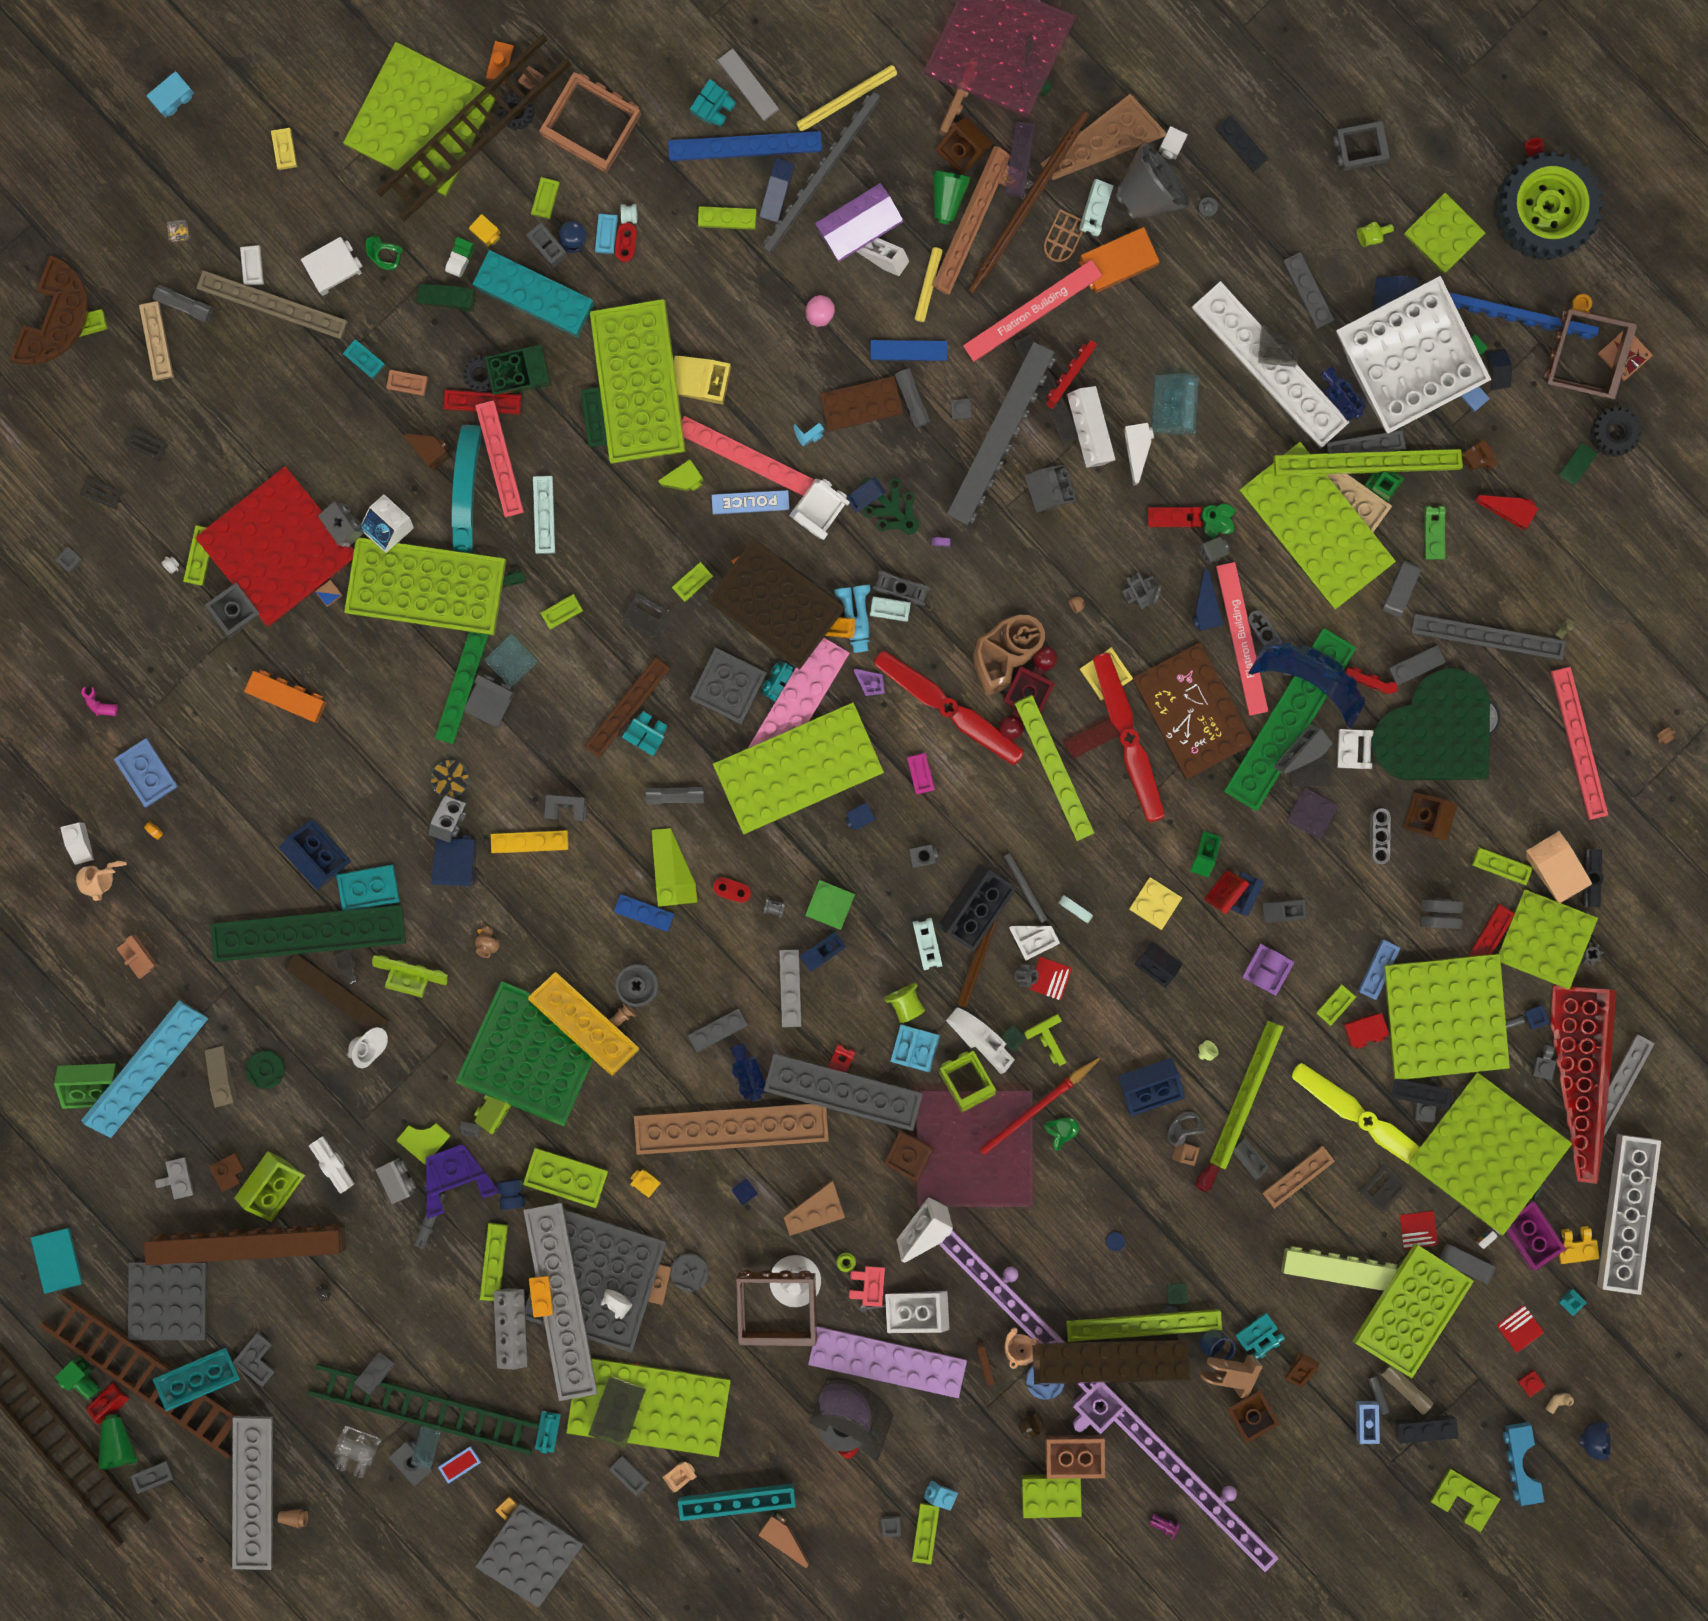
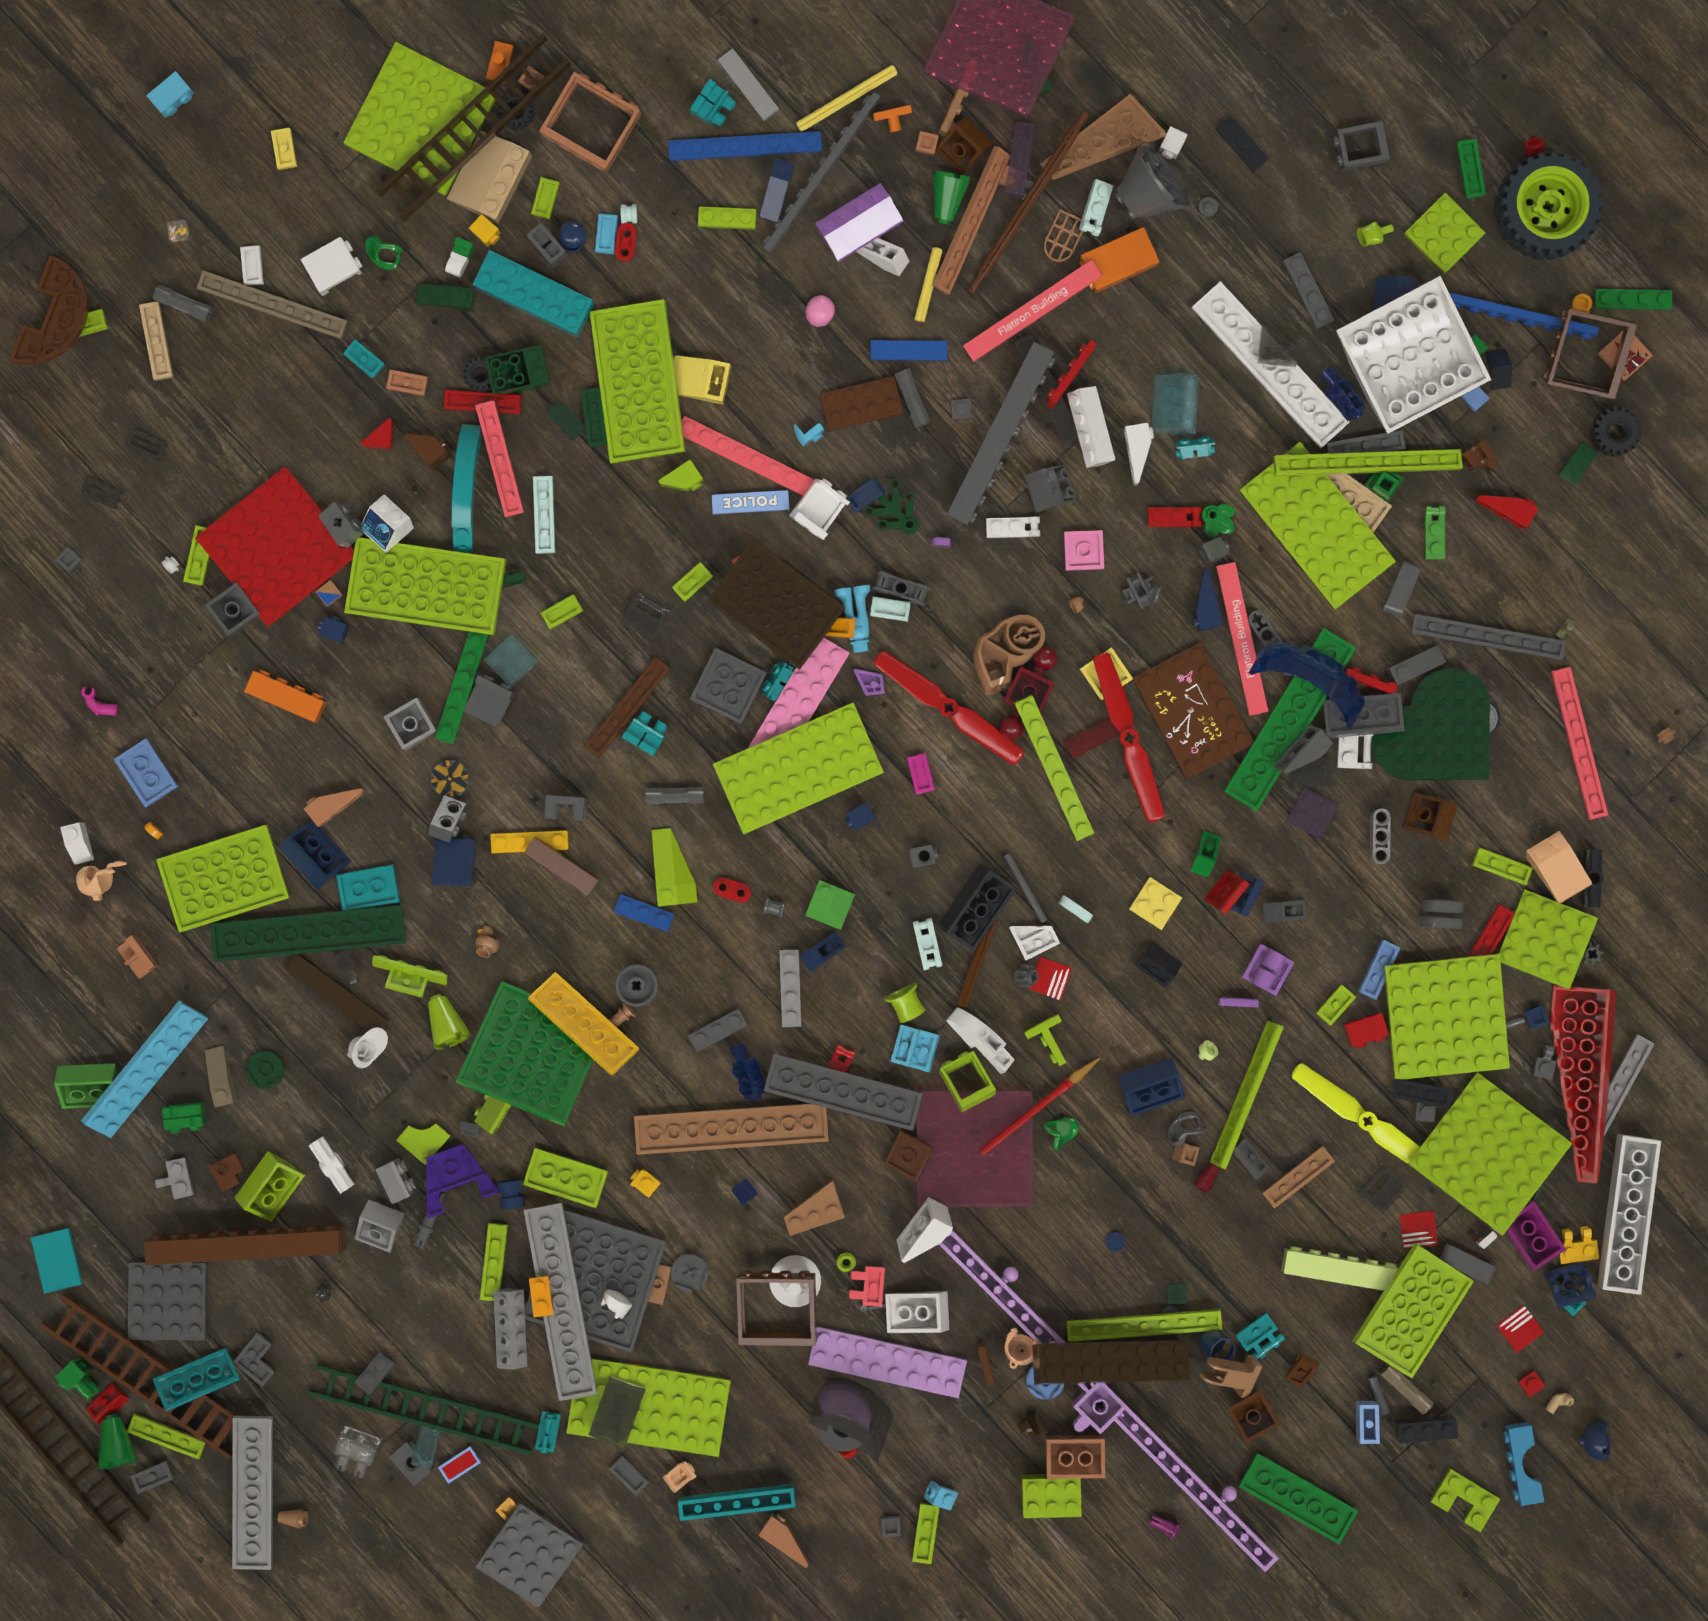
clear green plate [1000,1025,1026,1052] -> none
none -> lime tile [127,1413,206,1460]
none -> lime plate [156,825,290,933]
none -> green brick [162,1102,206,1133]
none -> nougat slope [304,788,366,827]
none -> dark blue brick [317,615,349,644]
none -> light grey slope [355,1200,404,1253]
none -> red slope [361,418,395,450]
none -> light grey slope [384,698,436,751]
none -> lime cone [428,994,471,1050]
none -> tan slope [447,131,532,224]
none -> reddish brown tile [524,836,599,895]
none -> clear green plate [546,400,586,441]
none -> orange tile [872,105,912,132]
none -> nougat plate [916,131,939,156]
none -> white plate [986,517,1040,538]
none -> bright pink plate [1064,530,1104,571]
none -> teal hinge [1174,436,1215,459]
none -> medium lavender tile [1218,997,1259,1008]
none -> green plate [1238,1452,1358,1544]
none -> dark grey plate [1323,693,1405,738]
none -> green plate [1456,139,1486,199]
none -> dark blue piece [1544,1262,1596,1308]
none -> green plate [1594,289,1672,311]

